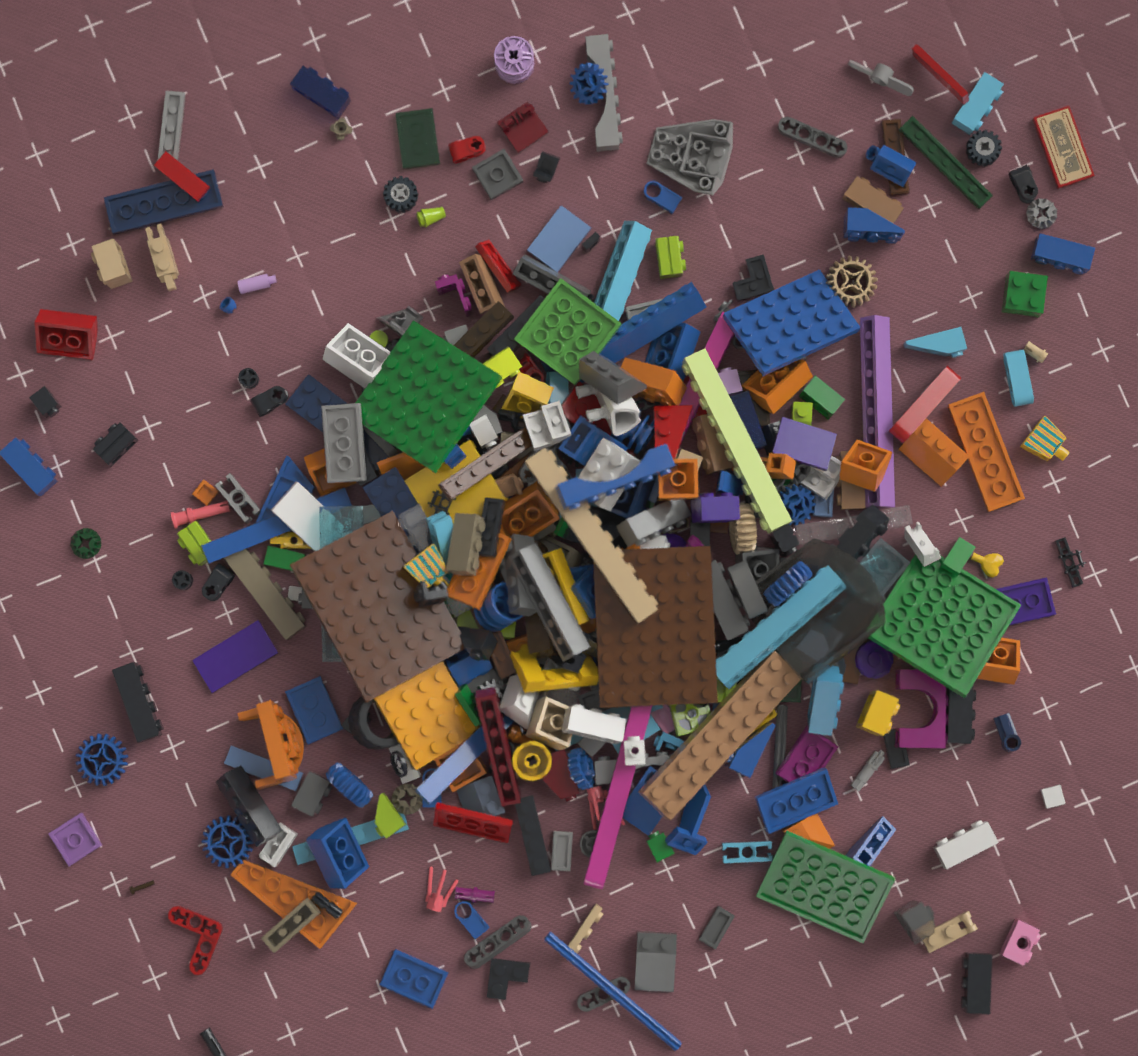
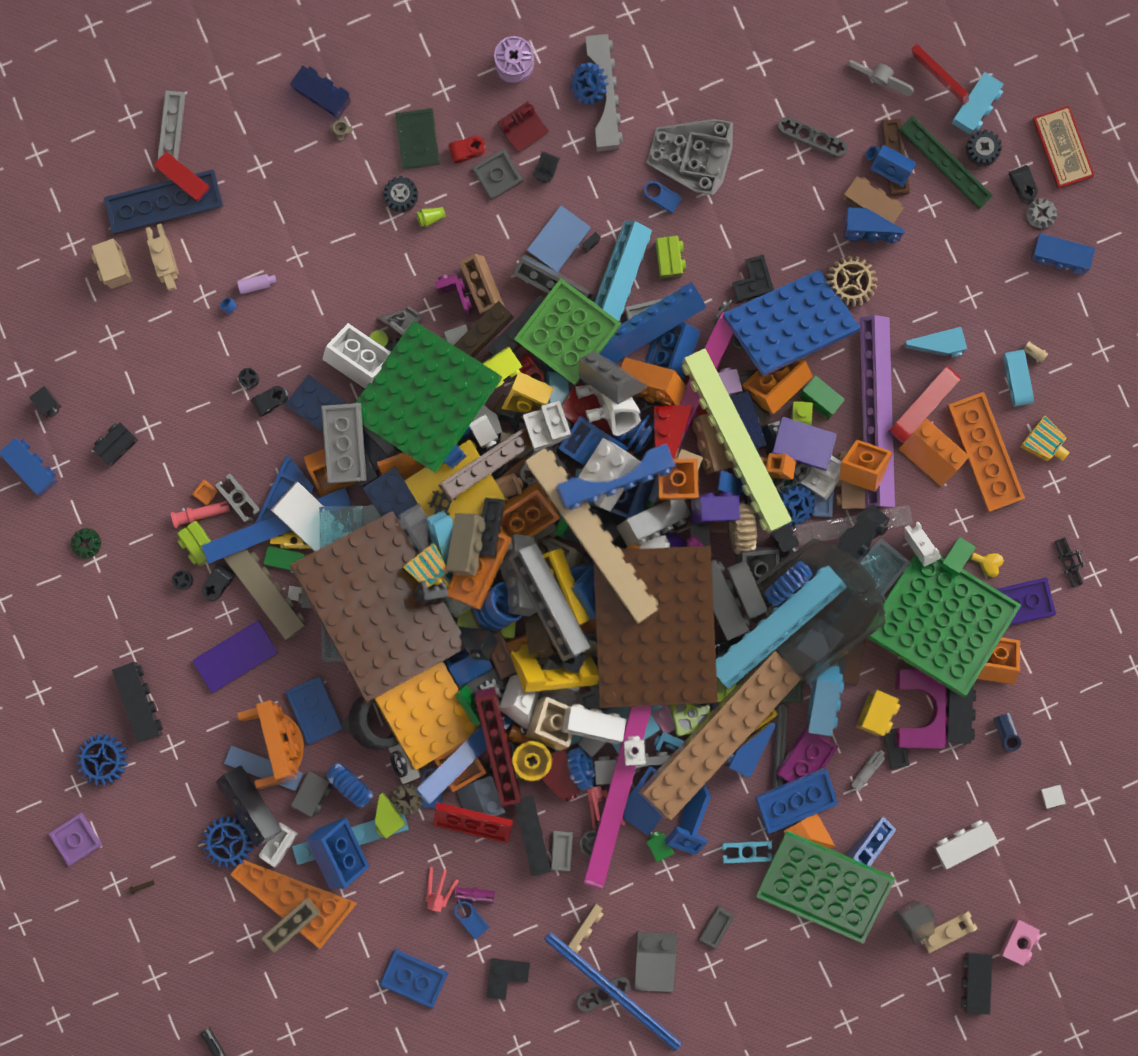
red slope [35,309,98,360] -> none
red beam [168,906,223,975] -> none
black piece [312,892,343,919] -> none
dark grey beam [464,915,531,969] -> none
red tile [475,240,521,293] -> none
dark purple tile [855,640,894,679] -> none
green brick [1001,271,1048,317] -> none

